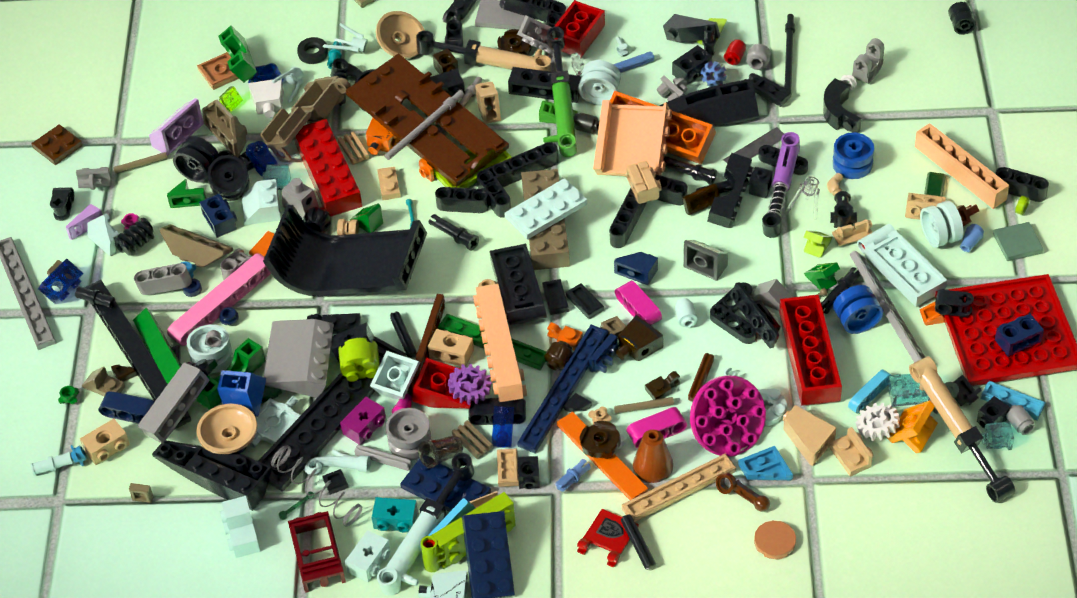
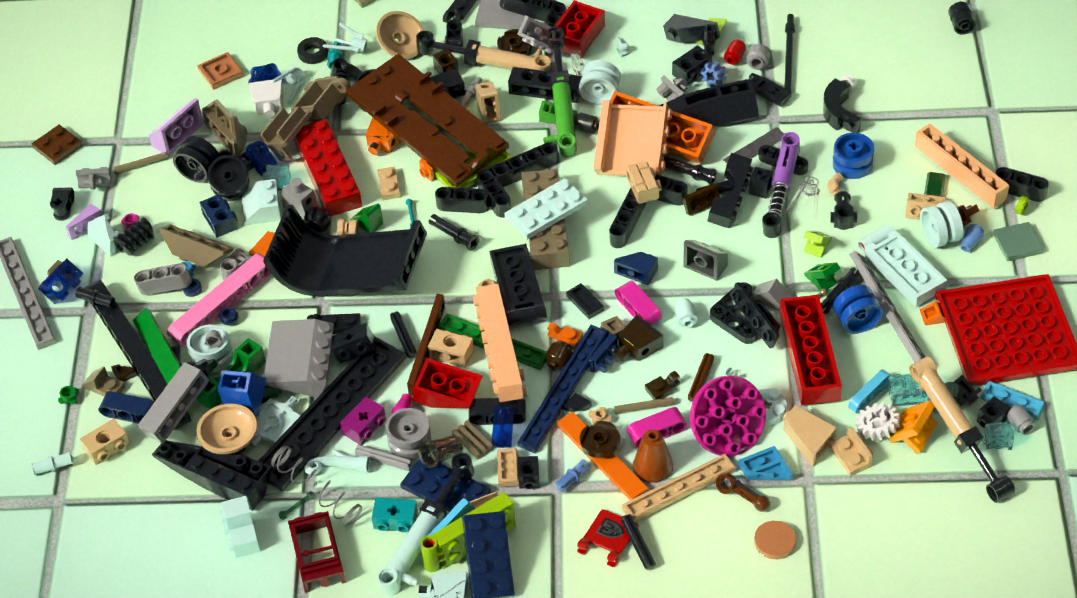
dark azure plate [70,445,88,466] -> none
dark tan tile [129,483,154,503] -> none
green slope [167,179,206,208] -> none
green arch [218,25,257,83] -> none
clear neon green tile [219,86,243,111] -> none
black tile [322,469,349,495] -> none
tan tile [338,131,369,165] -> none
lime brick [339,338,380,381] -> none
light aqua brick [345,530,391,582] -> none
light aqua slope [370,351,420,400] -> none
light grey bar [384,90,464,160] -> none
medium lavender gear [448,364,492,405] -> none
black tile [542,279,569,315] -> none
medium blue axle [614,51,654,73] -> none
tan hinge [832,219,872,246] -> none
light grey piece [852,38,885,84] -> none
black piece [935,289,974,318] -> none
dark blue brick [995,313,1044,356] -> none

